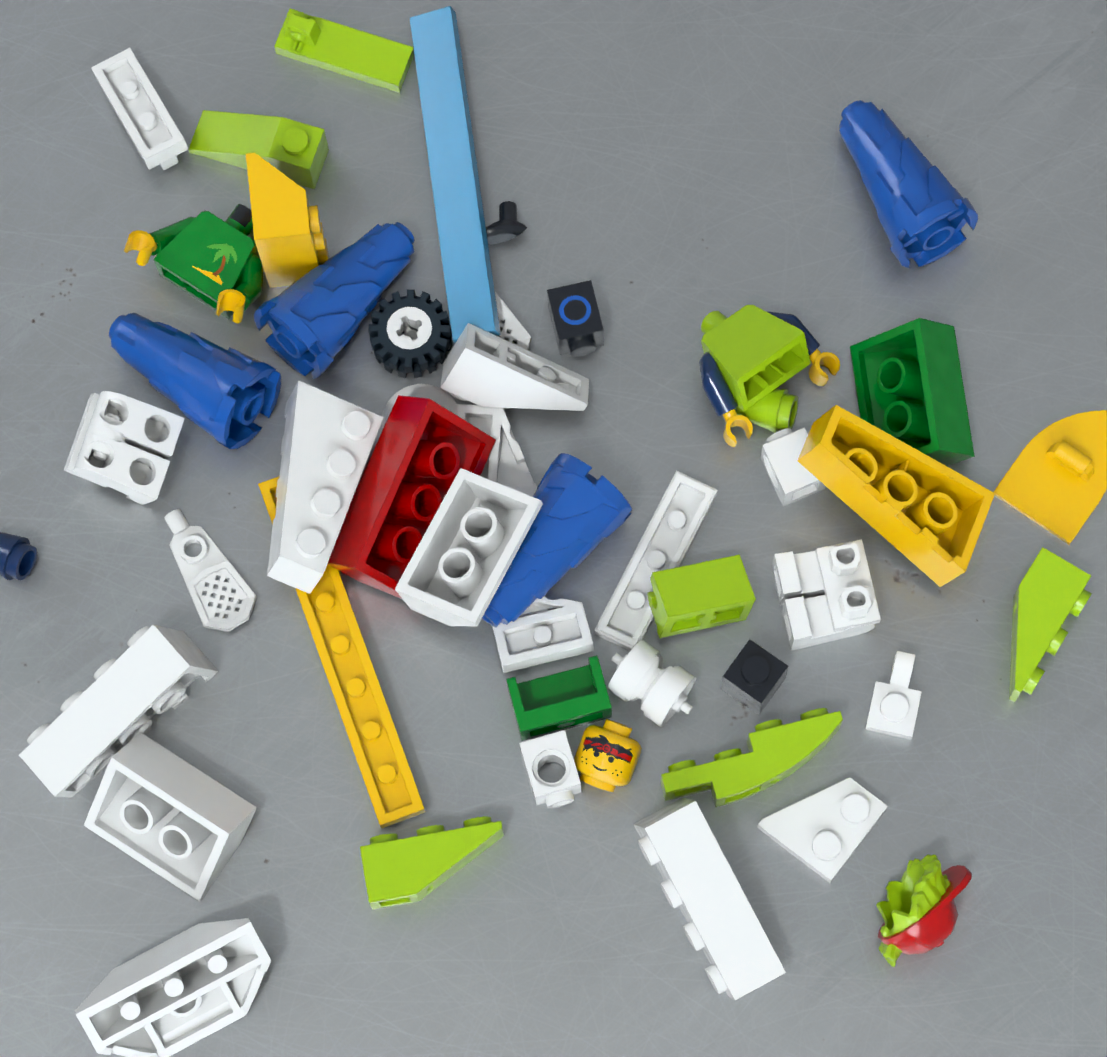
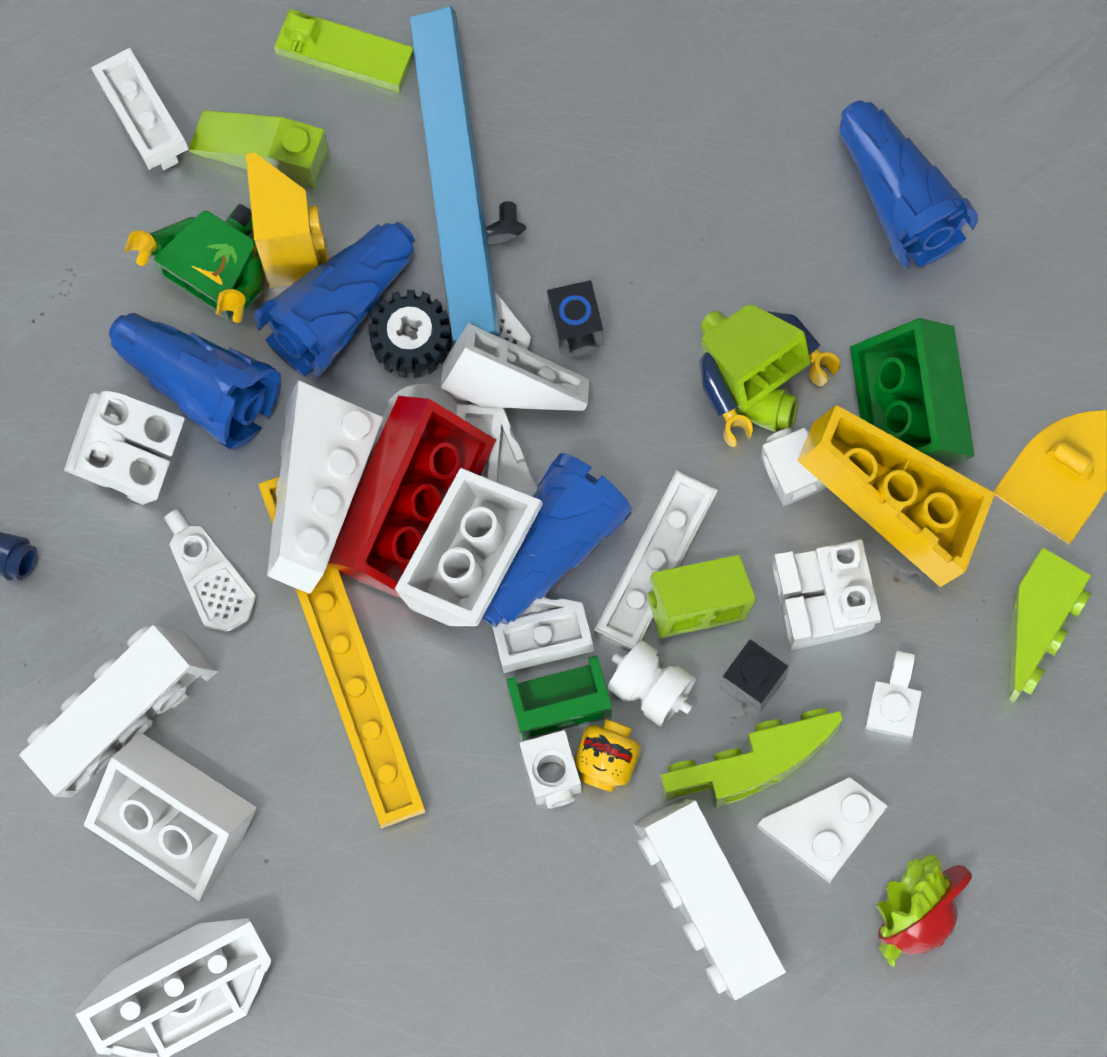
lime slope [360,816,504,910] -> none

